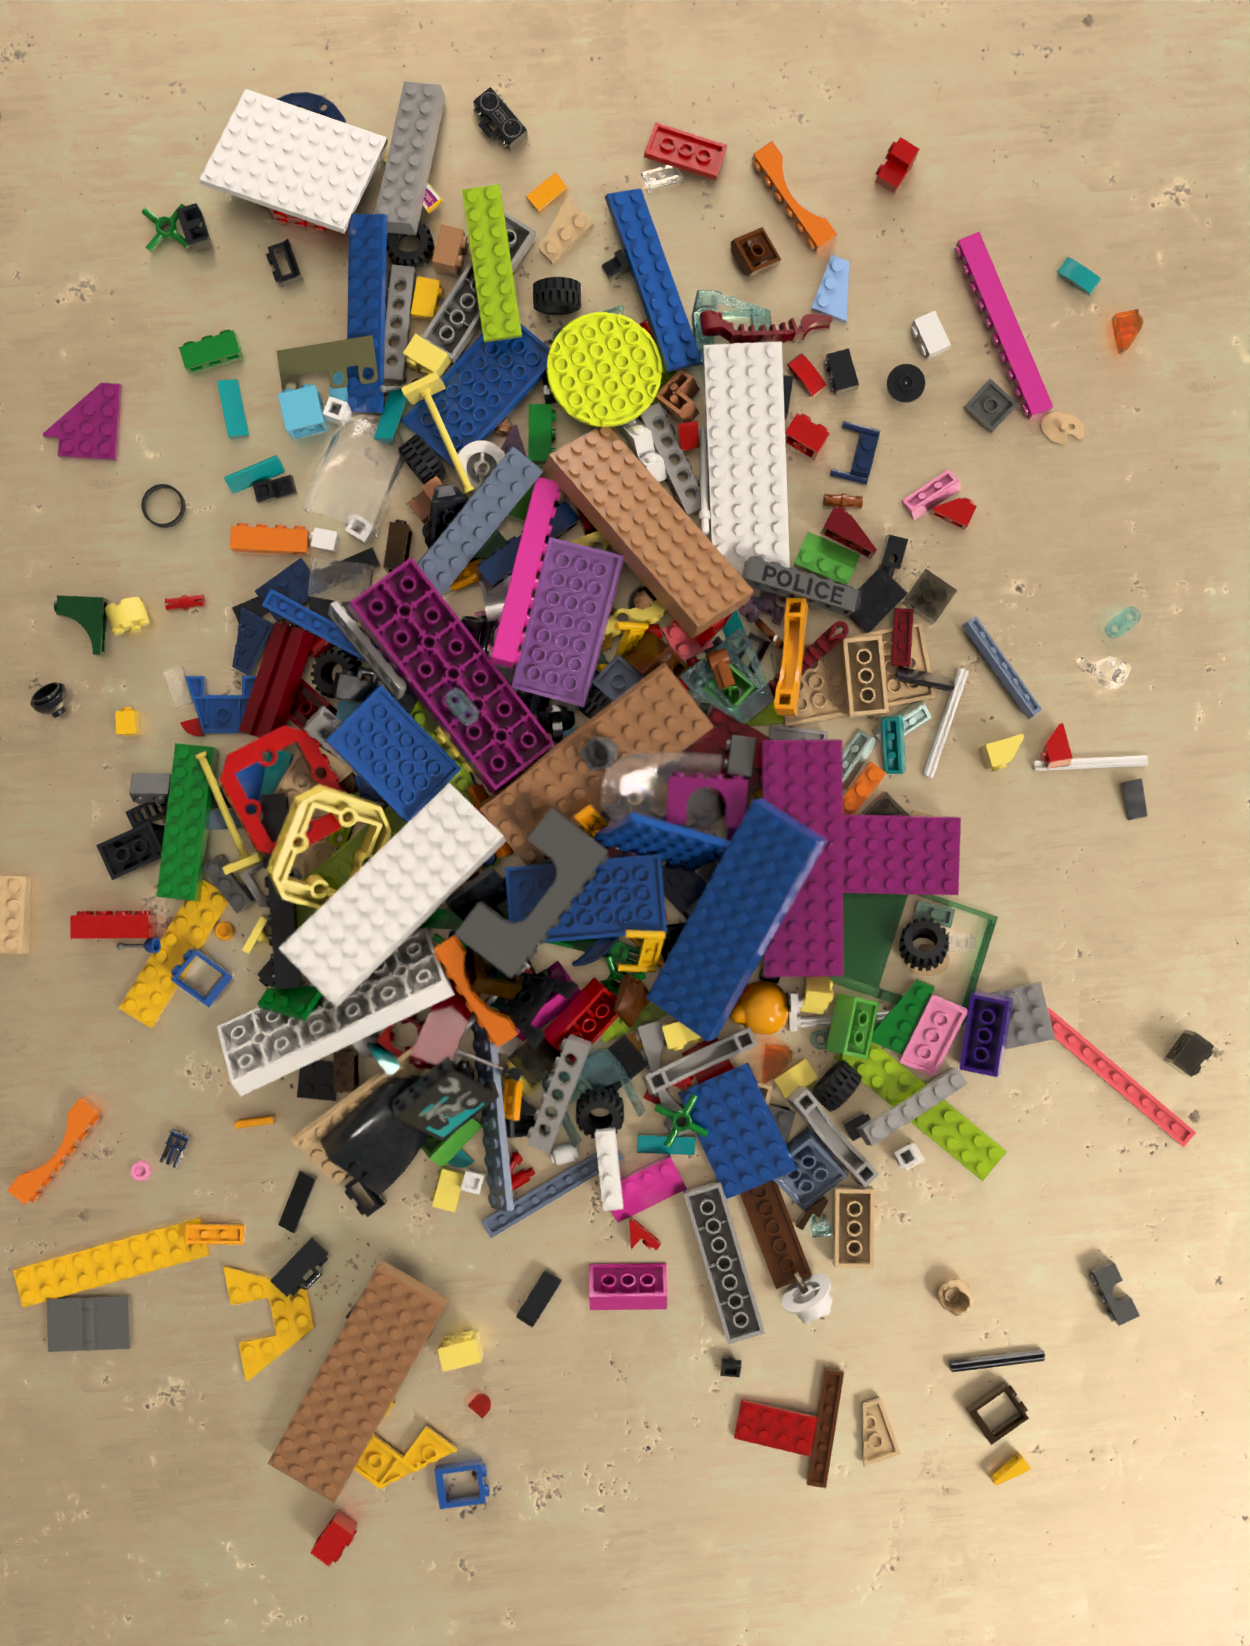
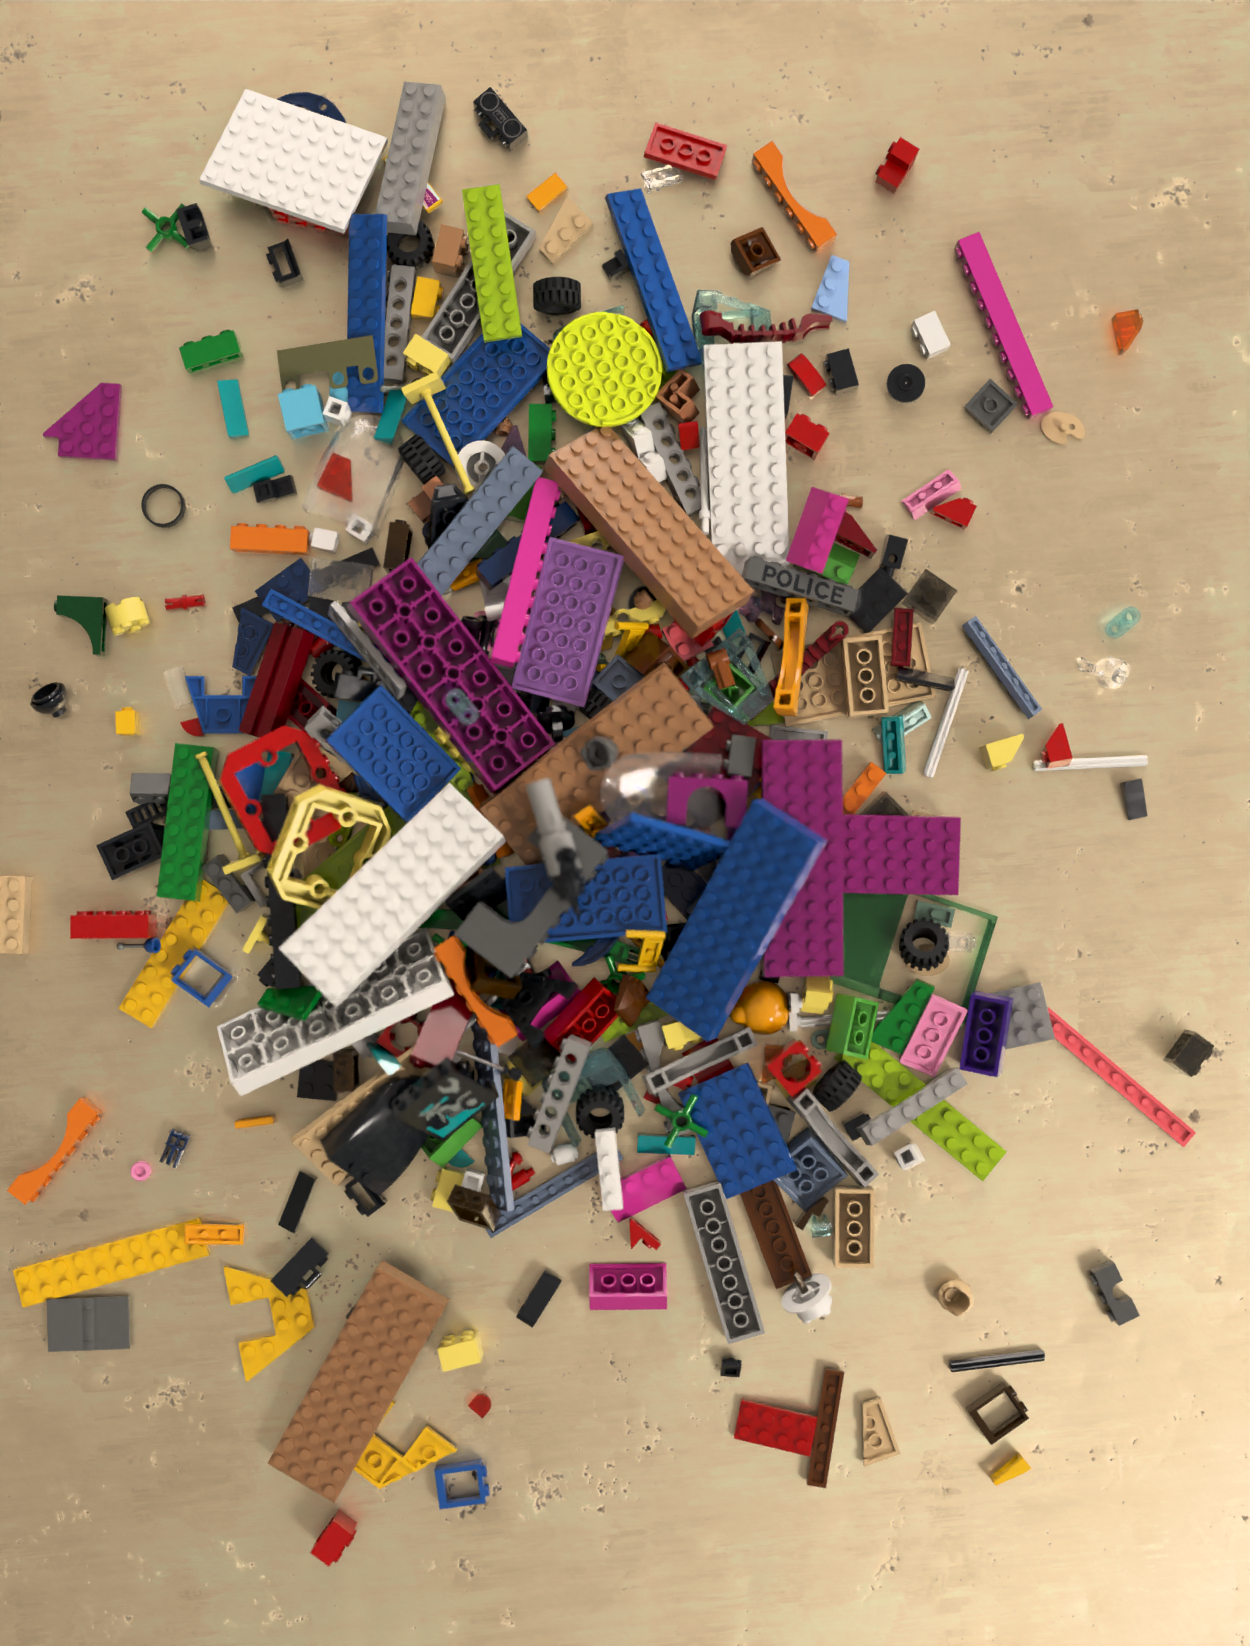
light orange tile [214,921,235,941] -> none
dark blue plate [830,421,880,485] -> none
light aqua slope [842,729,877,789] -> none
teal slope [1057,257,1101,295] -> none
none -> clear red wing [317,452,353,503]
none -> dark brown window [447,1184,501,1231]
none -> light grey piece [526,778,585,914]
none -> red brick [764,1039,822,1097]
none -> dark pink slope [786,487,849,574]

